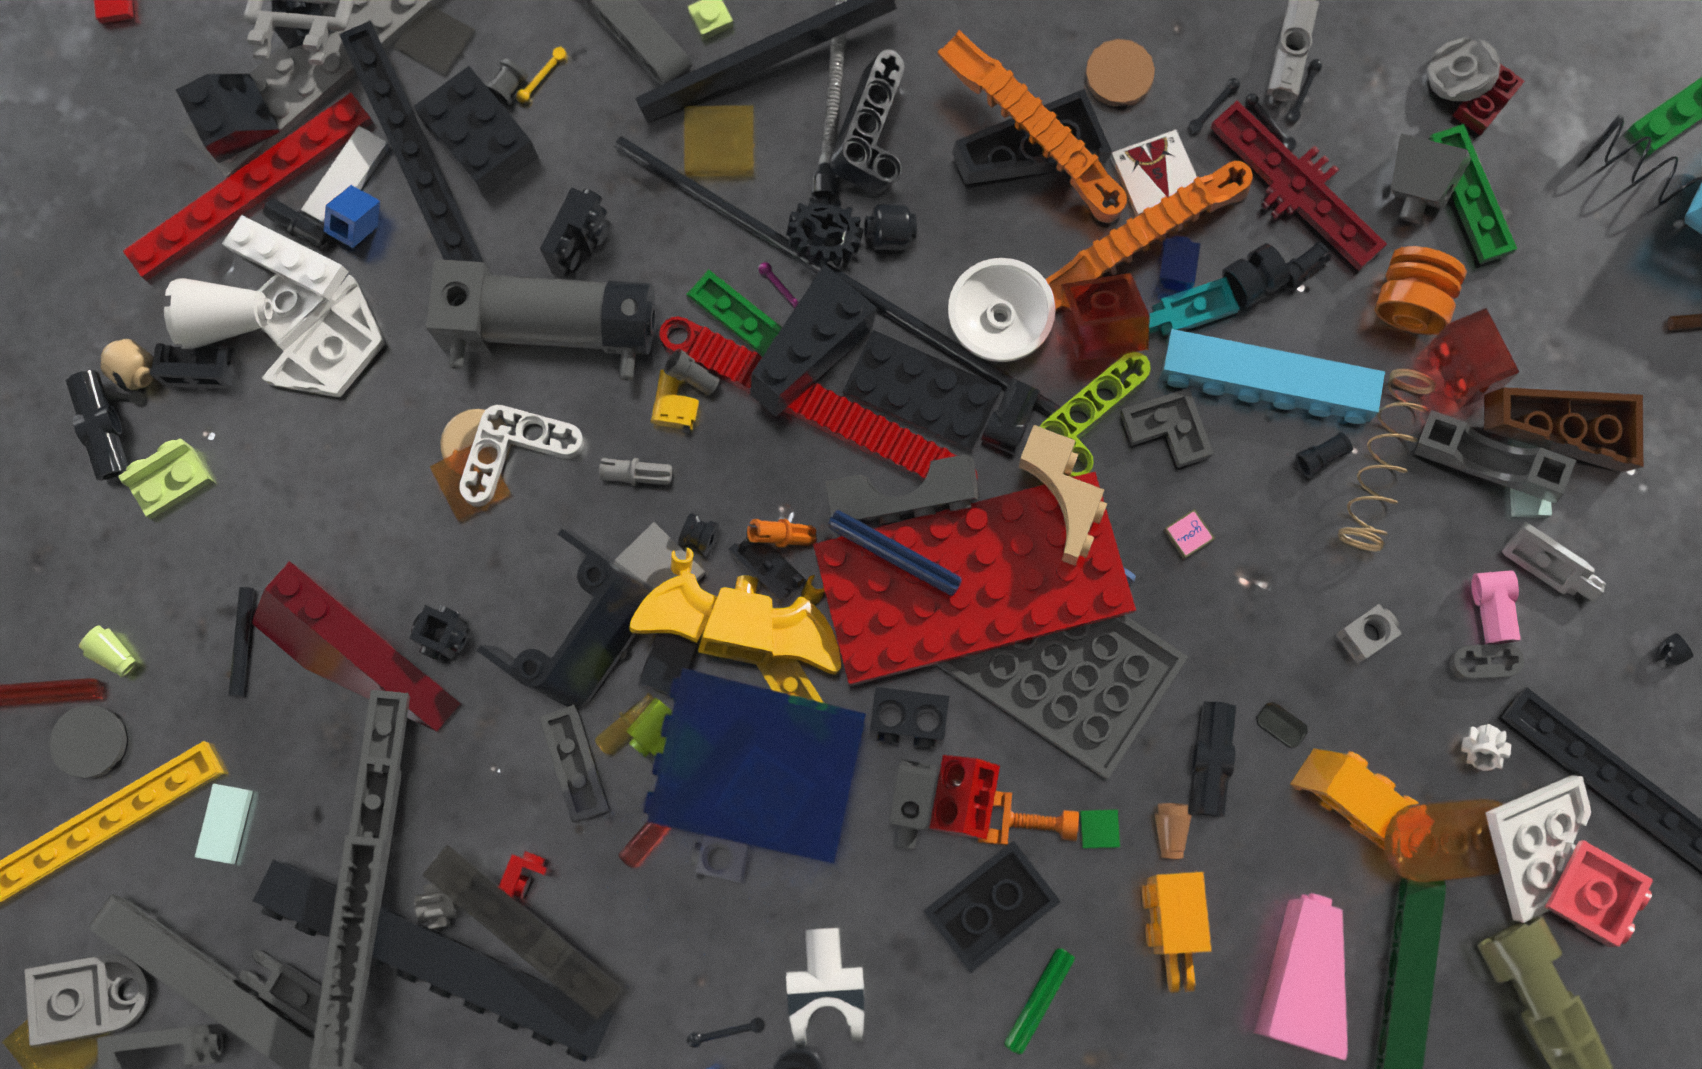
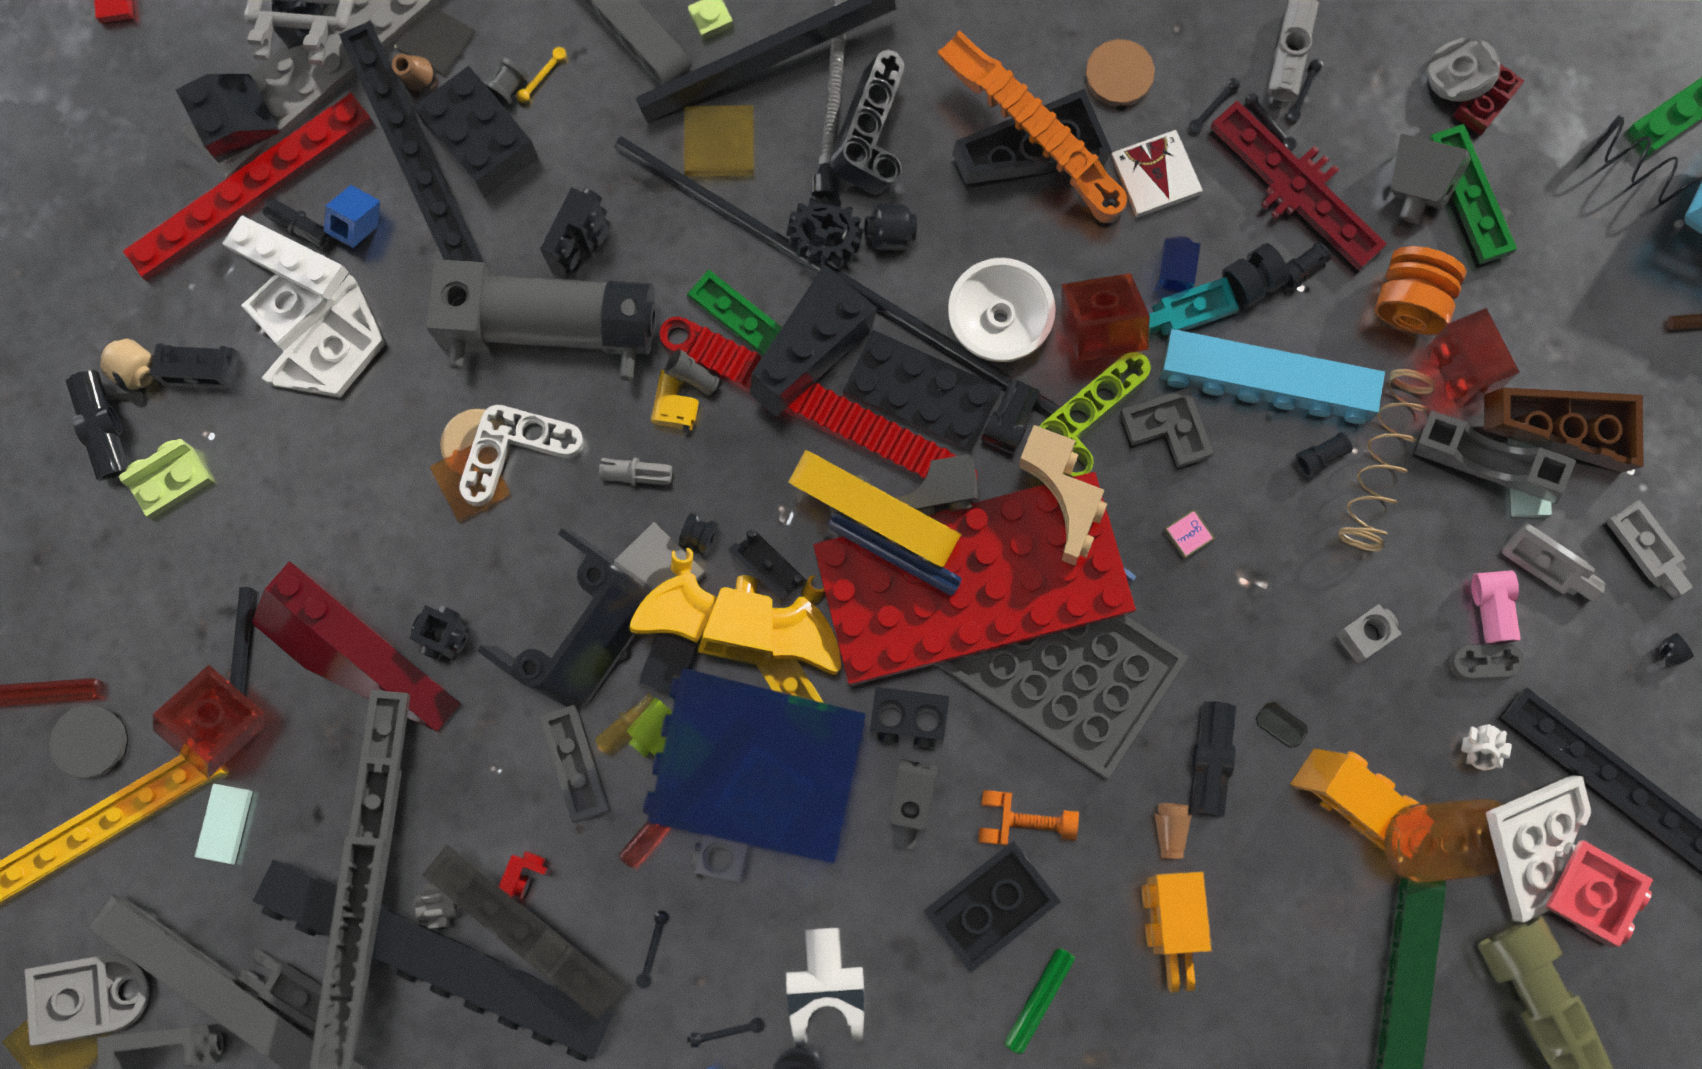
yellowish green cone [79,625,137,677] -> none
white cone [164,278,273,350] -> none
white tile [301,126,390,225] -> none
orange axle [747,519,817,548] -> none
magenta hinge [758,262,799,308] -> none
red brick [929,755,1000,840] -> none
orange piece [1045,161,1252,312] -> none
green tile [1079,809,1120,849] -> none
bright pink slope [1254,893,1347,1060] -> none
none -> clear red brick [152,665,264,778]
none -> medium nougat cone [392,54,433,91]
none -> black hinge [636,910,669,988]
none -> yellow beam [788,450,961,567]
none -> light grey hinge [1606,500,1693,599]

